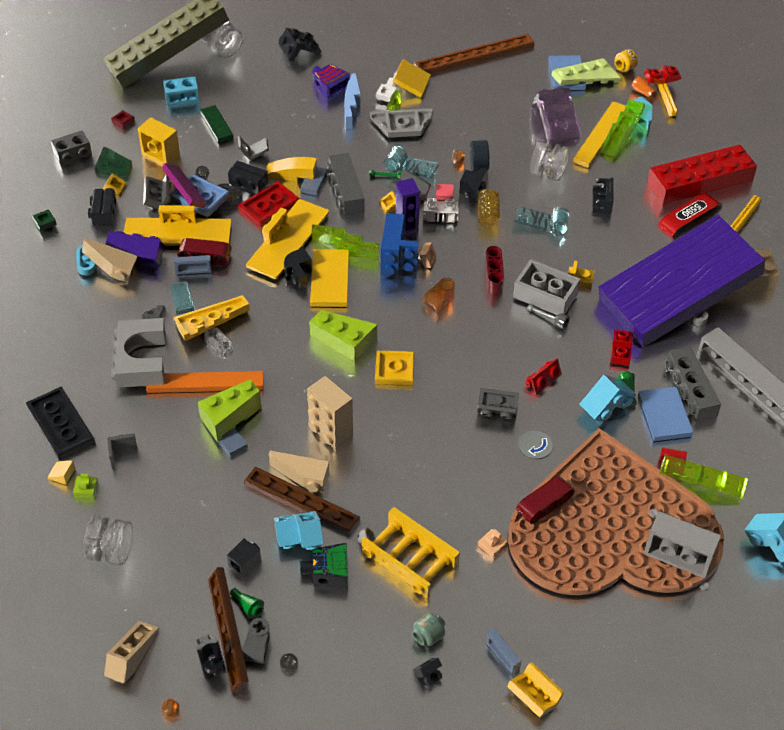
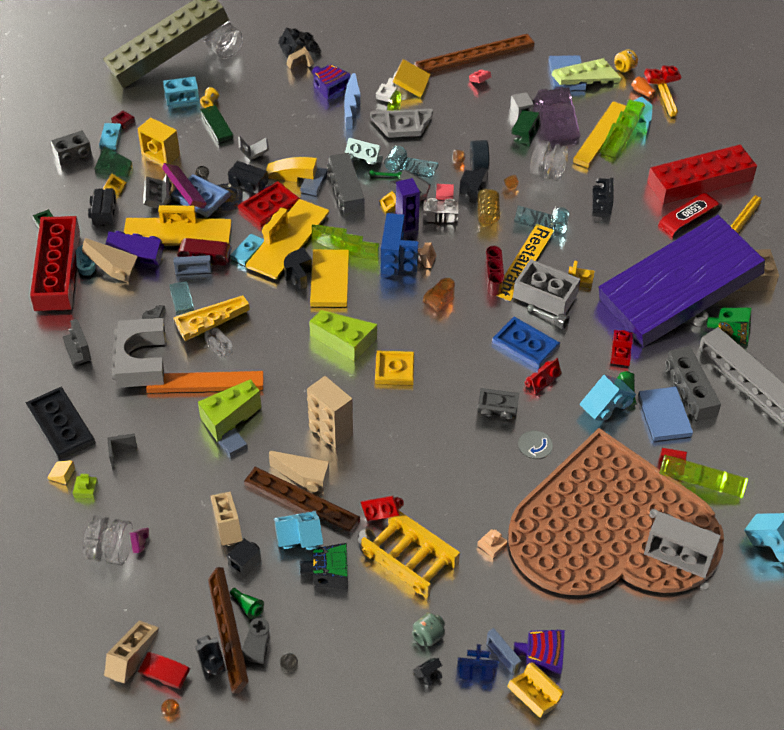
dark red beam [516,475,575,524] -> none
none -> red brick [30,216,80,311]
none -> dark grey bracket [63,319,92,365]
none -> medium azure plate [99,123,122,150]
none -> magenta tile [130,527,149,553]
none -> red slope [137,652,190,689]
none -> yellow bush [200,88,219,108]
none -> tan slope [210,491,242,545]
none -> medium azure plate [230,234,264,266]
none -> tan tile [286,47,314,69]
none -> light aqua bracket [345,138,383,165]
none -> red hinge [360,496,404,521]
none -> clear blue hips [457,644,499,682]
none -> coral tile [469,70,492,83]
none -> blue tile [492,317,560,369]
none -> yellow sticker [498,224,554,301]
none -> clear orange hinge [504,175,518,189]
none -> light grey brick [510,92,534,119]
none -> dark green hinge [511,111,541,146]
none -> dark purple torso [513,630,565,679]
none -> green torso [707,308,752,346]

